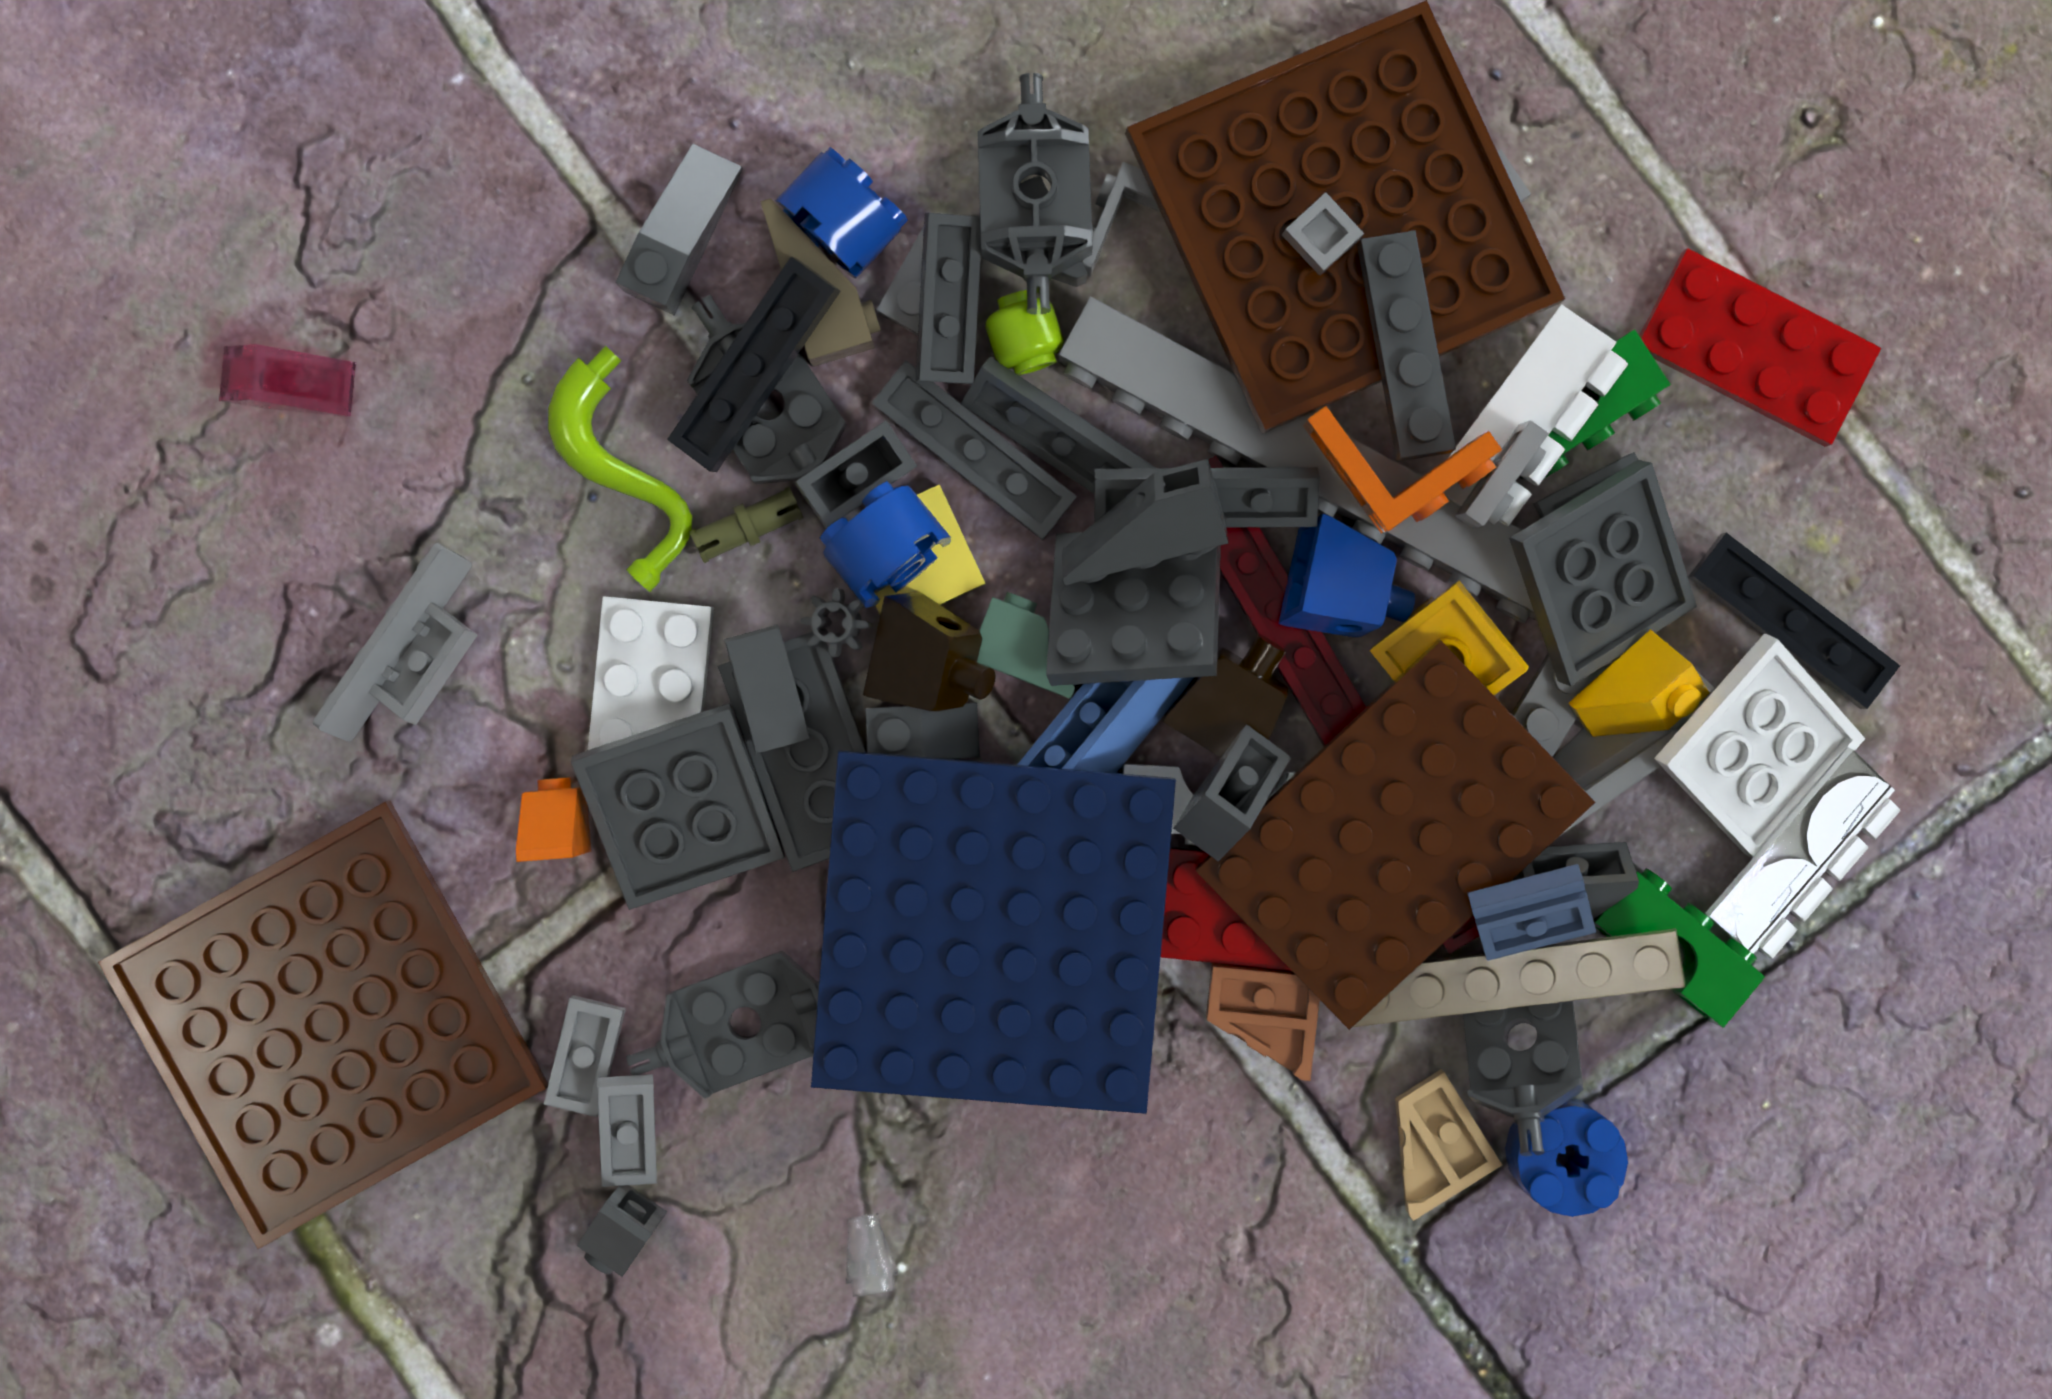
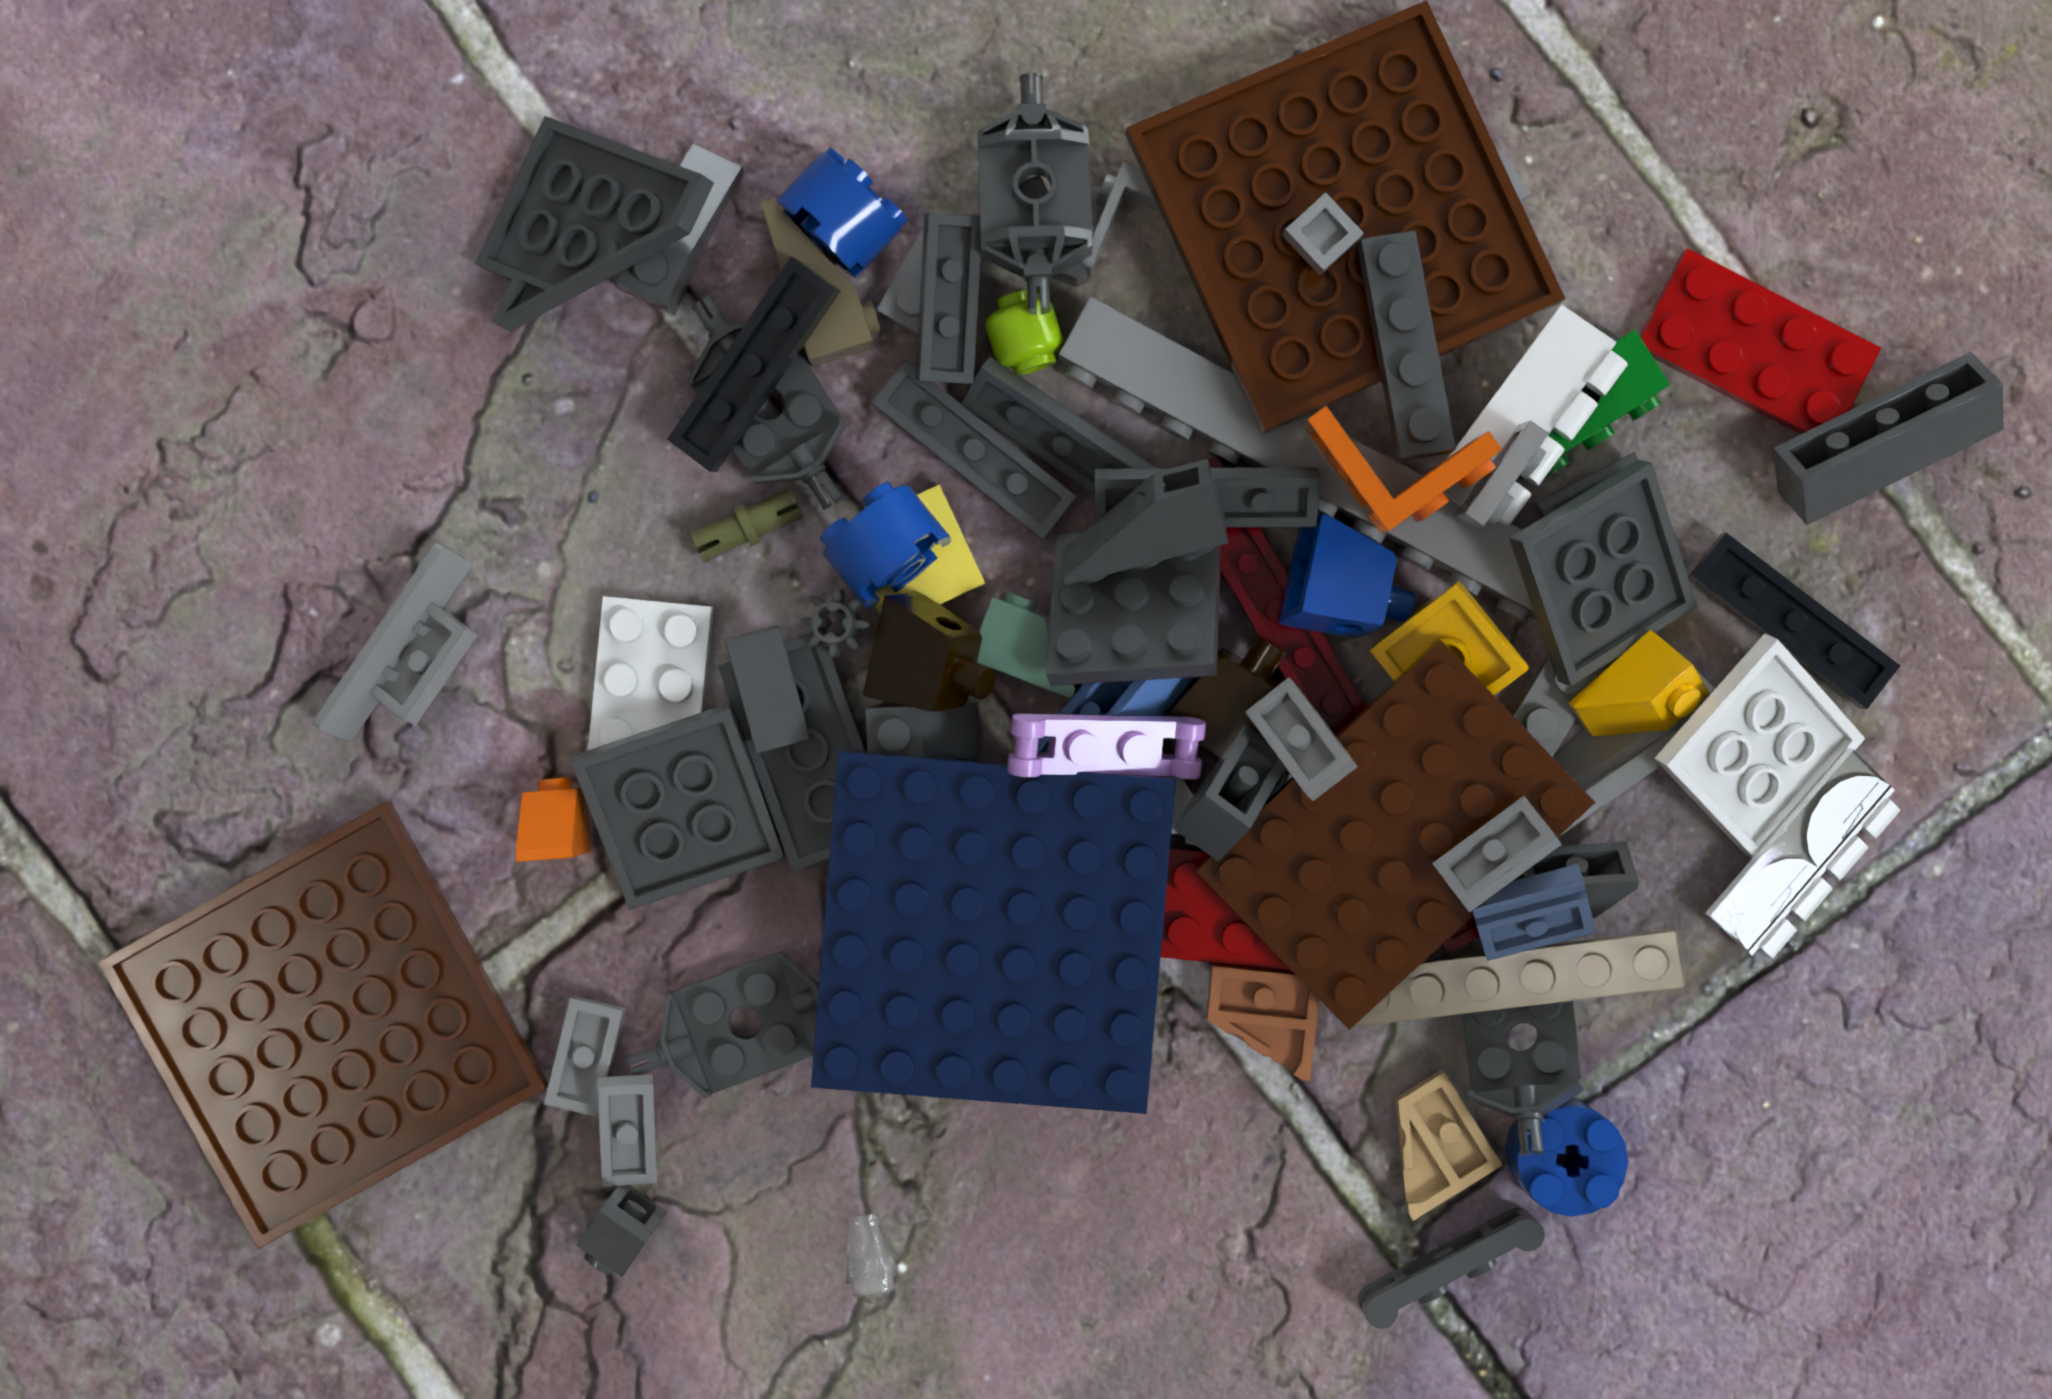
clear pink slope [219,344,356,417] -> none
lime animal [548,346,692,592] -> none
dark grey slope [794,420,917,529] -> none
green arch [1593,868,1765,1028] -> none
none -> dark grey wing [475,116,714,332]
none -> lavender plate [1007,714,1206,779]
none -> light grey plate [1245,677,1358,801]
none -> dark grey plate [1358,1208,1545,1329]
none -> light grey plate [1432,796,1562,912]
none -> dark grey brick [1773,352,2004,525]

